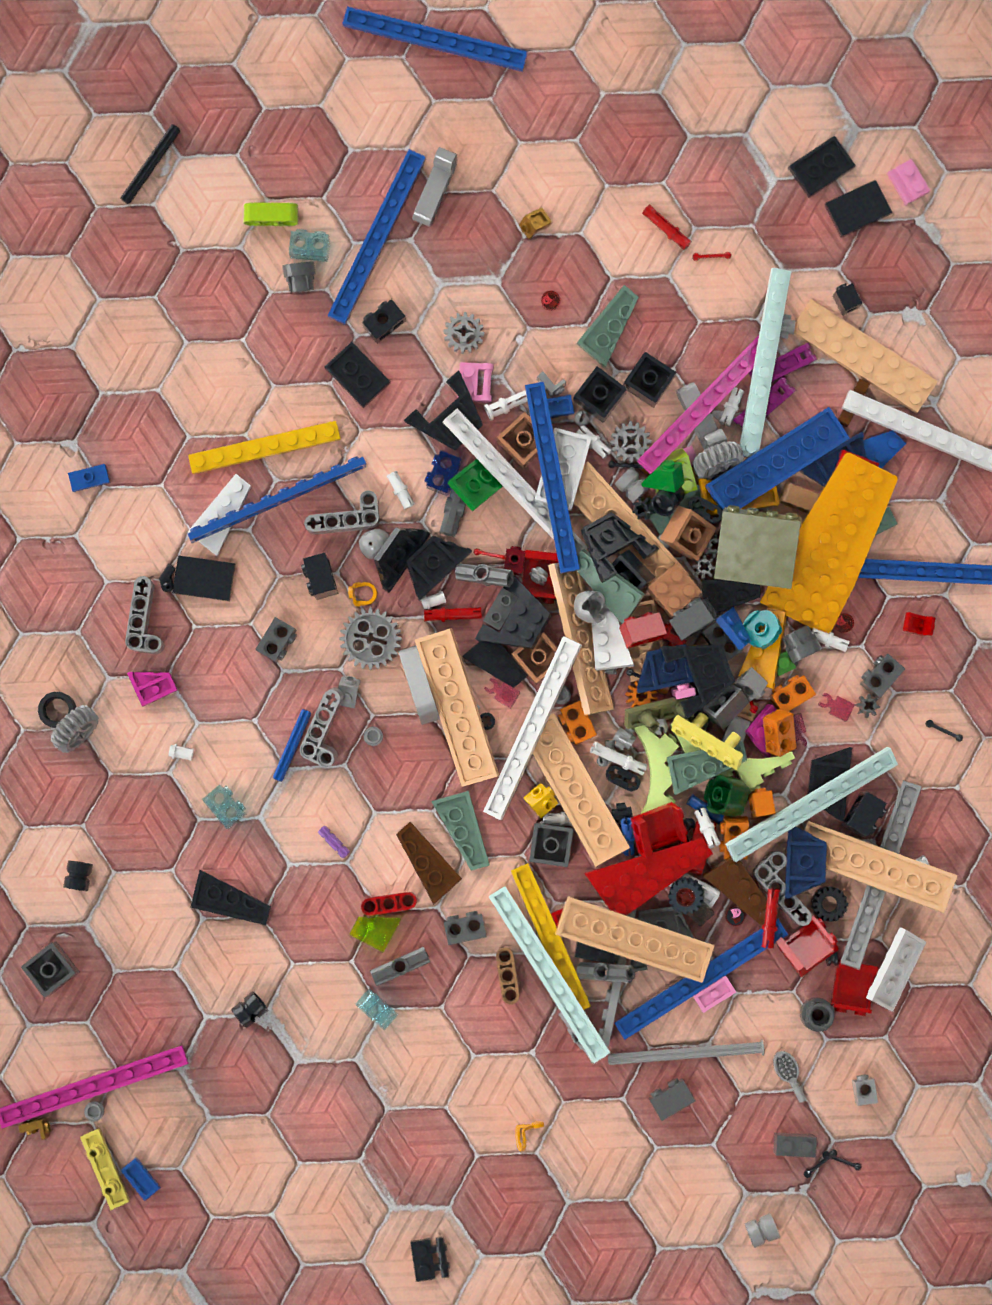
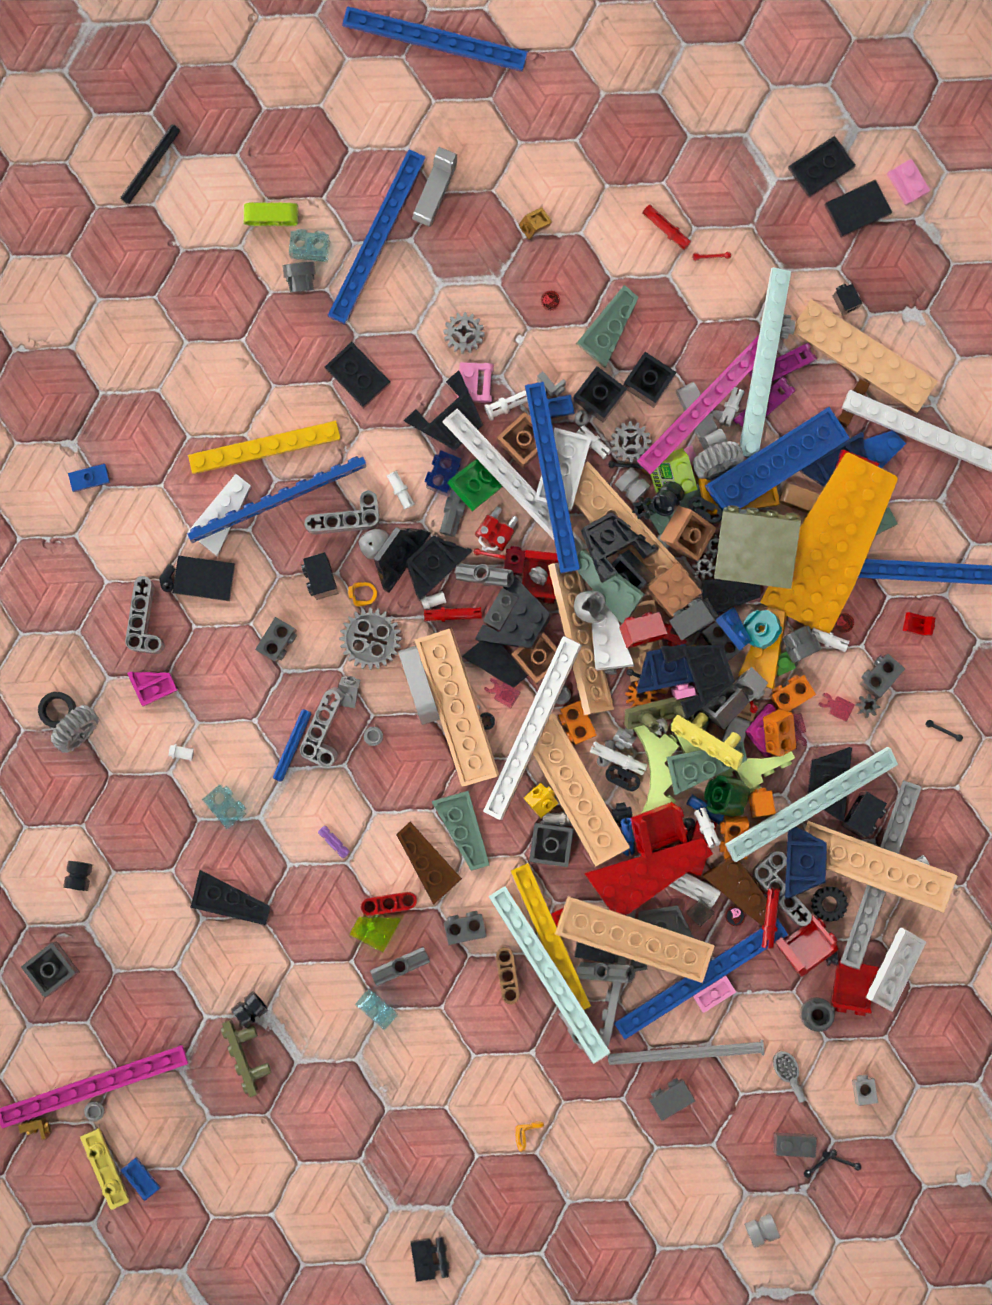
black brick [362,299,406,344] -> none
green slope [641,460,684,492] -> none
black wheel [668,877,704,914] -> none
none -> olive plate [221,1019,272,1097]
none -> red piece [475,506,518,552]

